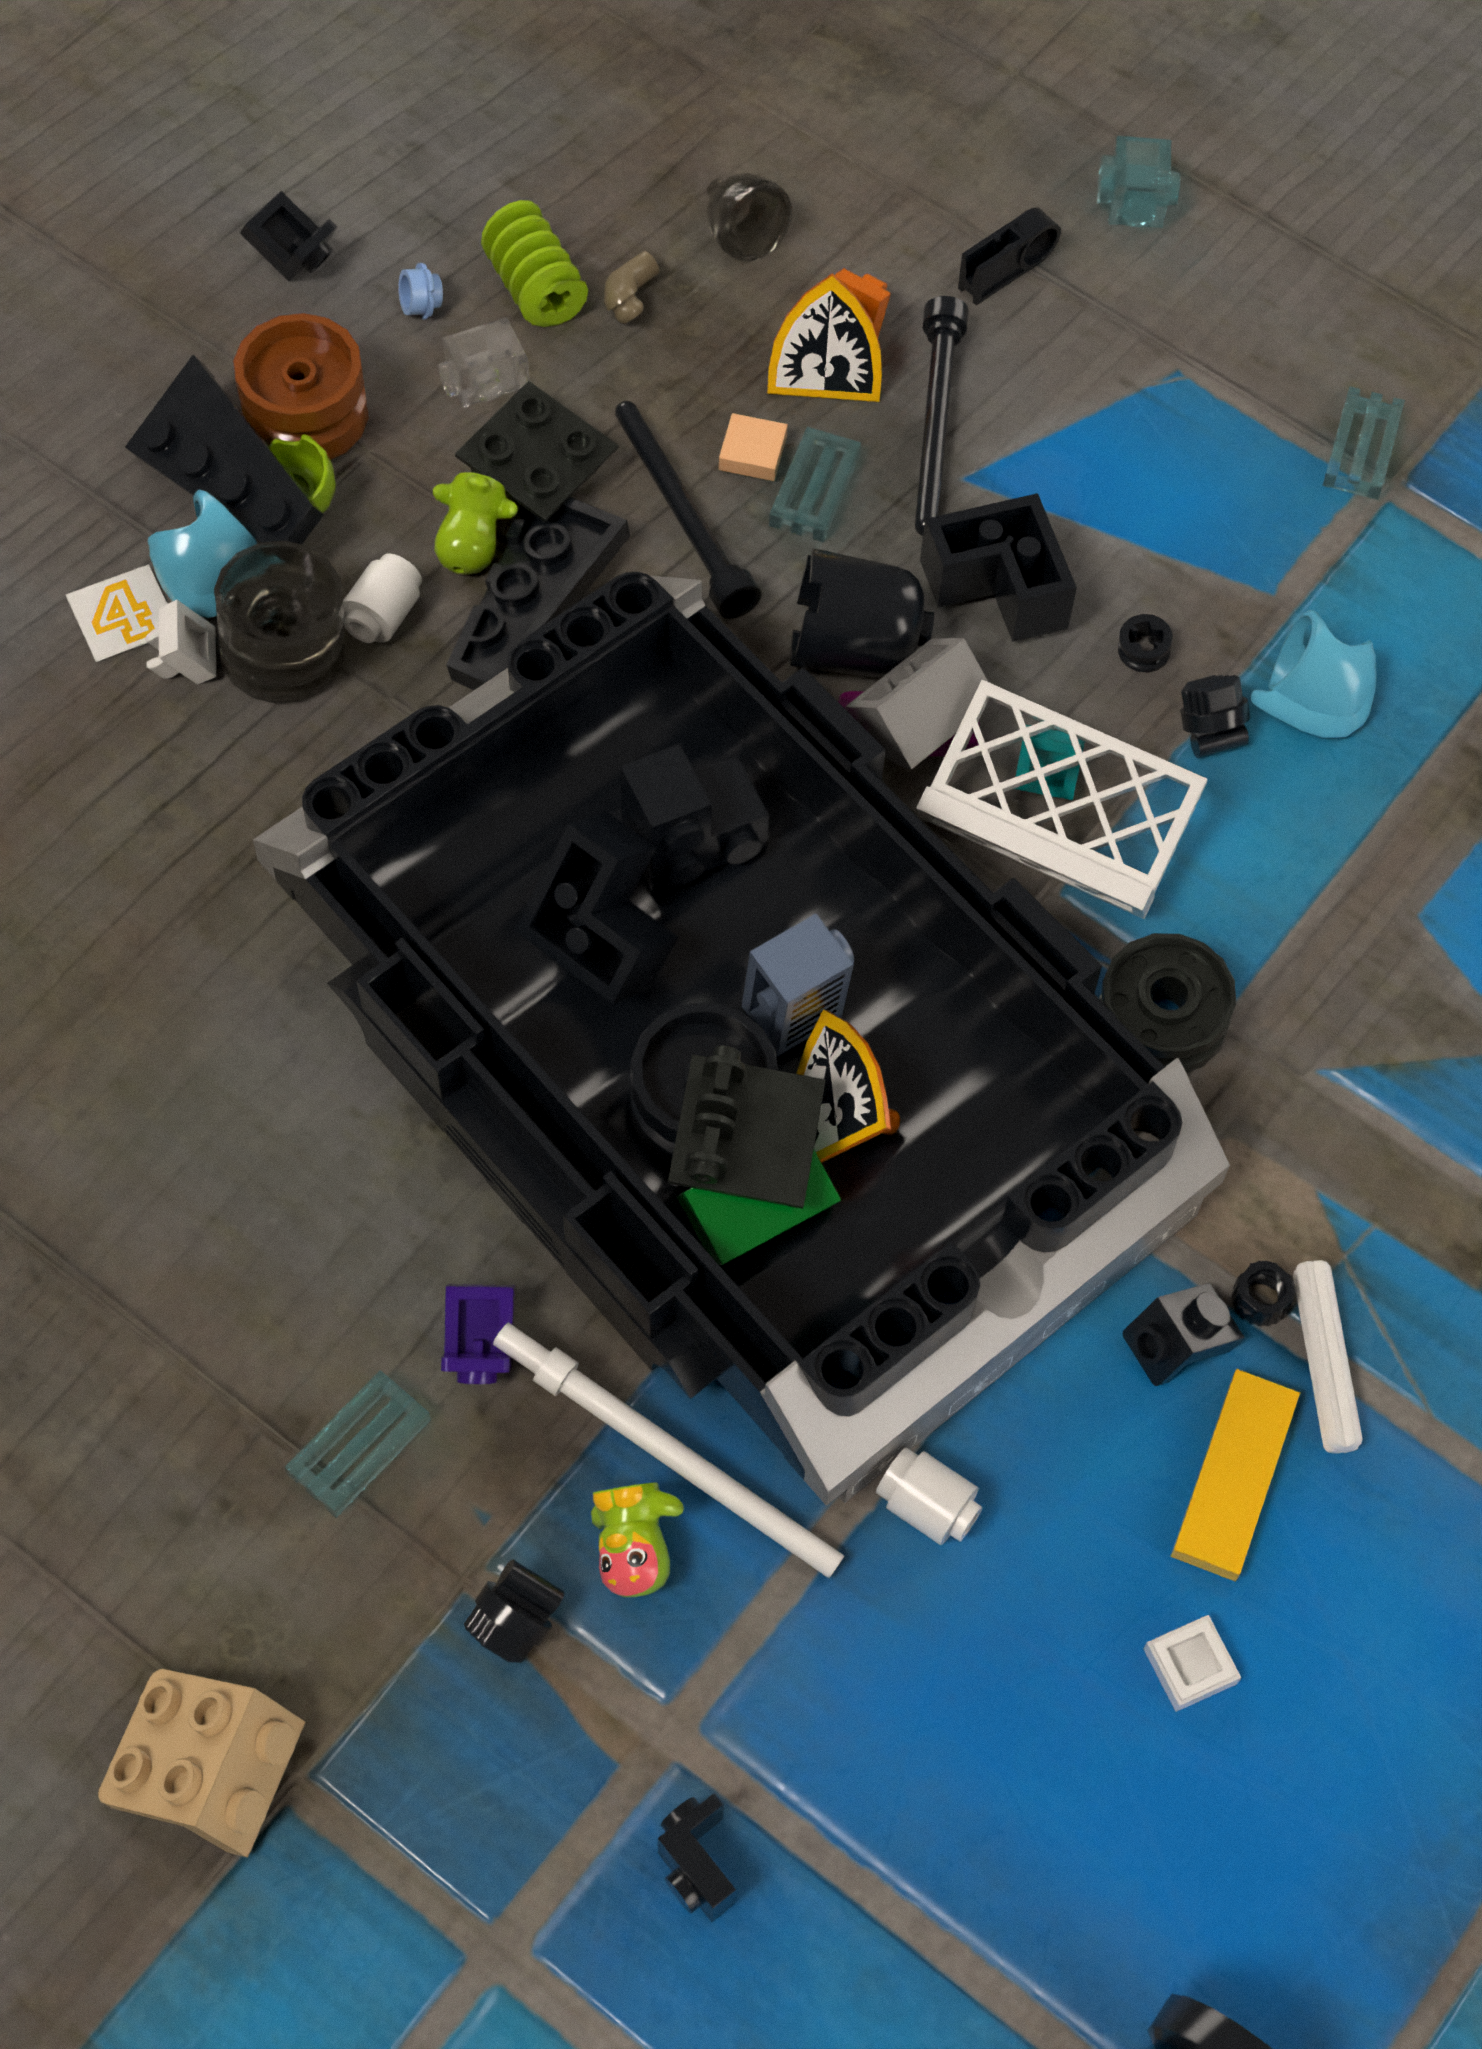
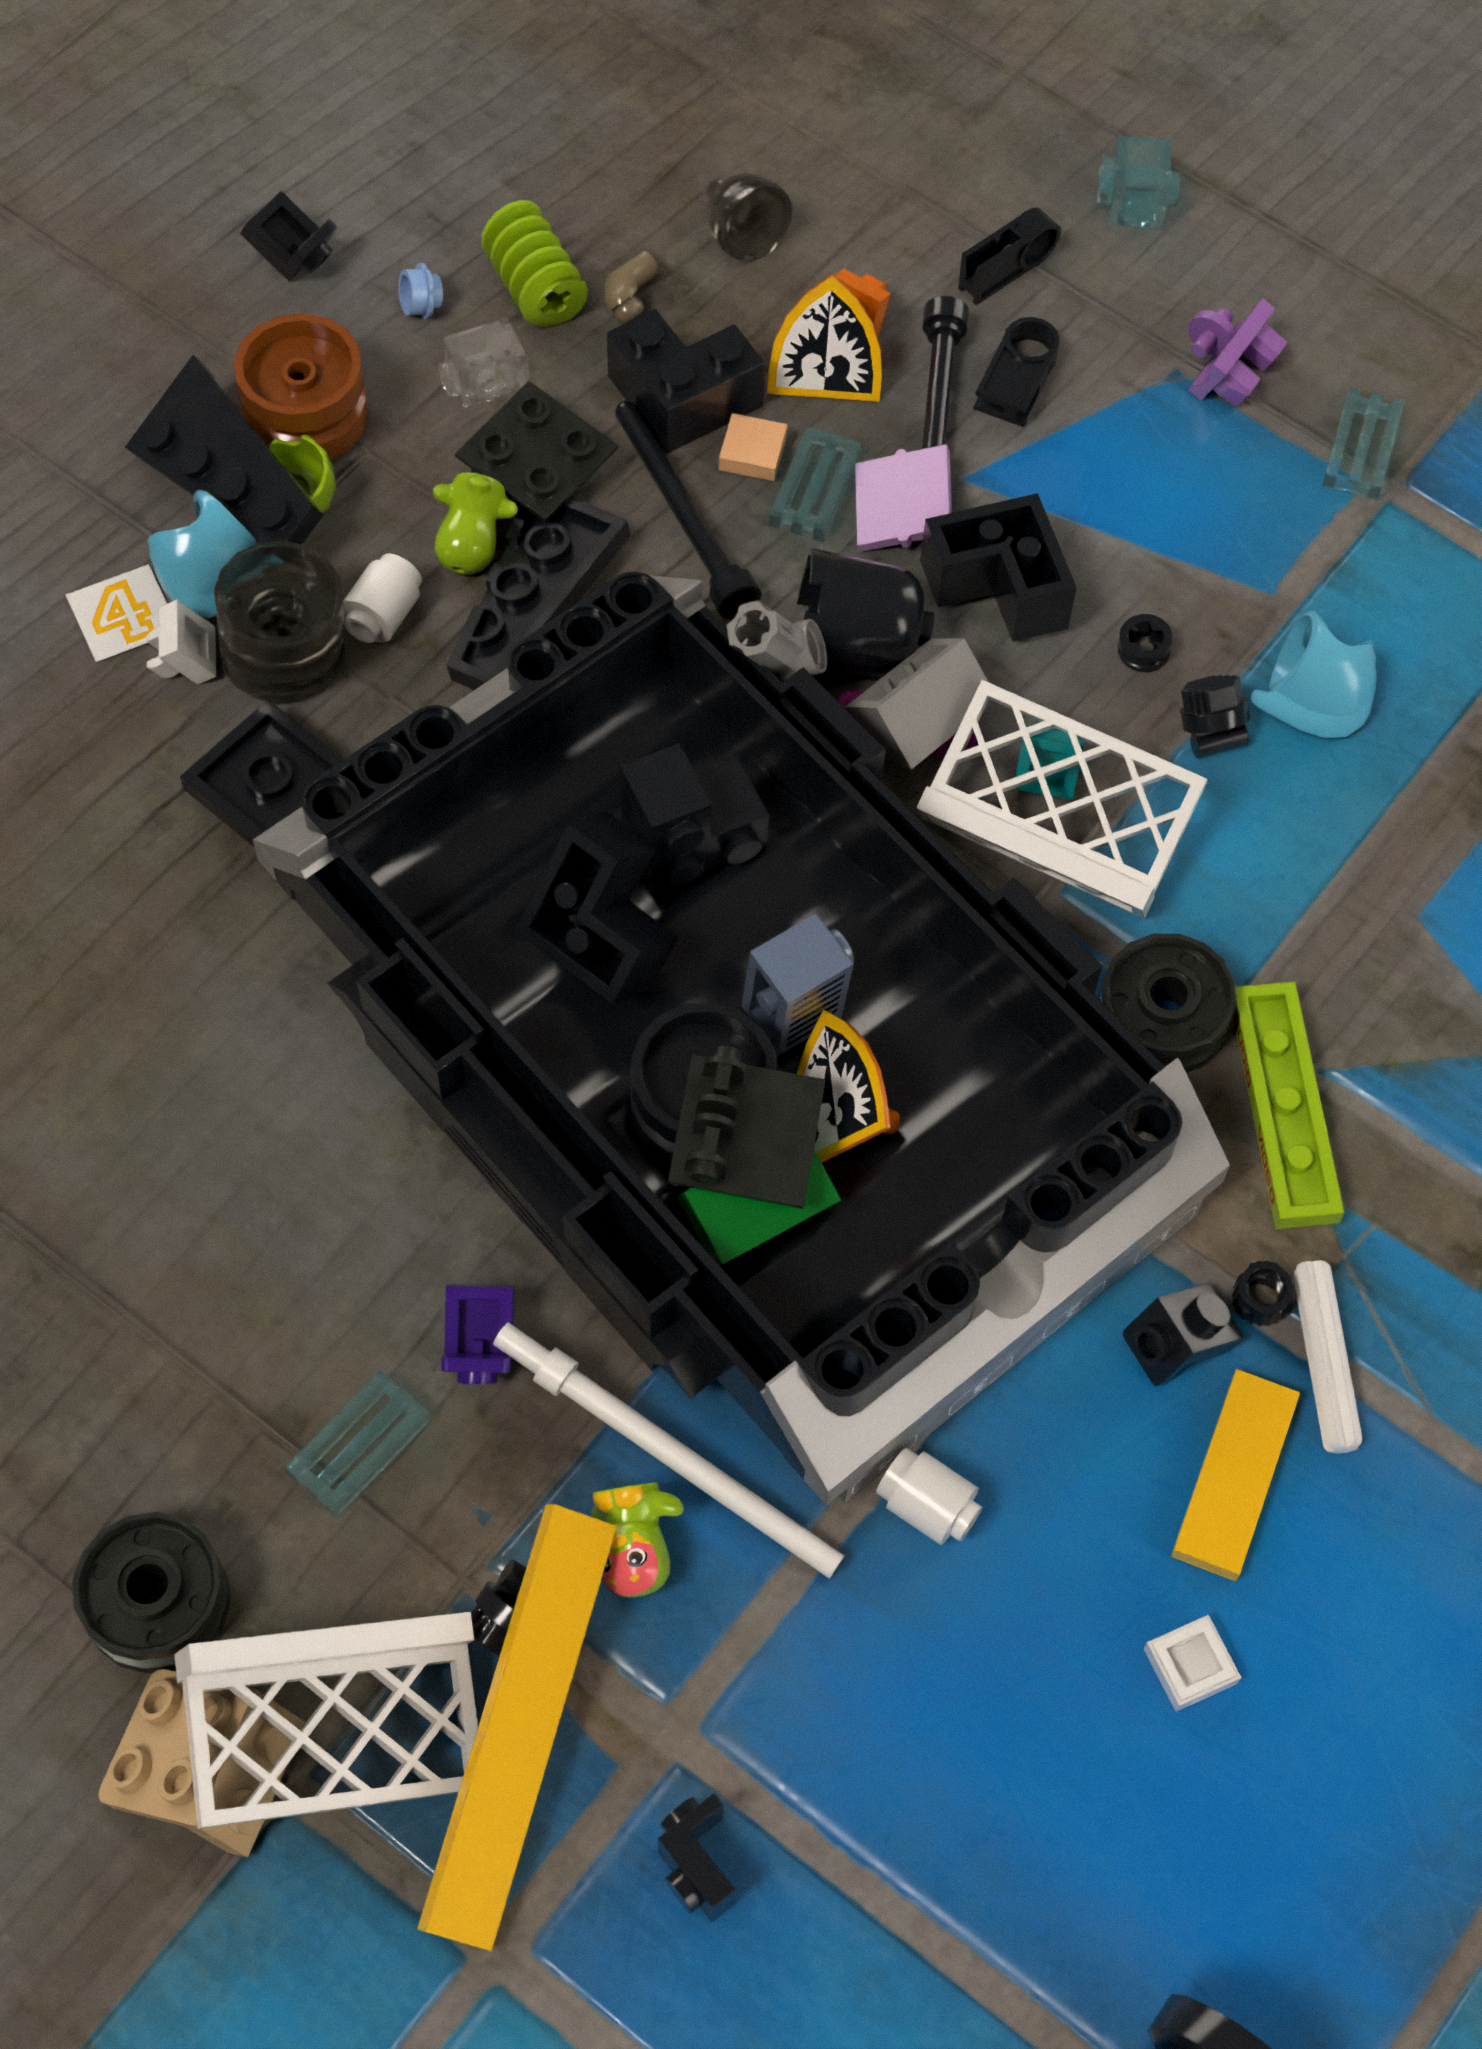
none -> pearl dark grey wheel [73,1512,230,1674]
none -> white fence [174,1612,478,1829]
none -> black plate [180,700,343,848]
none -> yellow tile [417,1504,617,1952]
none -> black brick [607,309,765,454]
none -> light grey piece [727,600,827,682]
none -> lavender piece [855,444,952,552]
none -> black piece [973,317,1060,427]
none -> medium lavender hips [1188,298,1288,407]
none -> lime plate [1232,982,1345,1229]

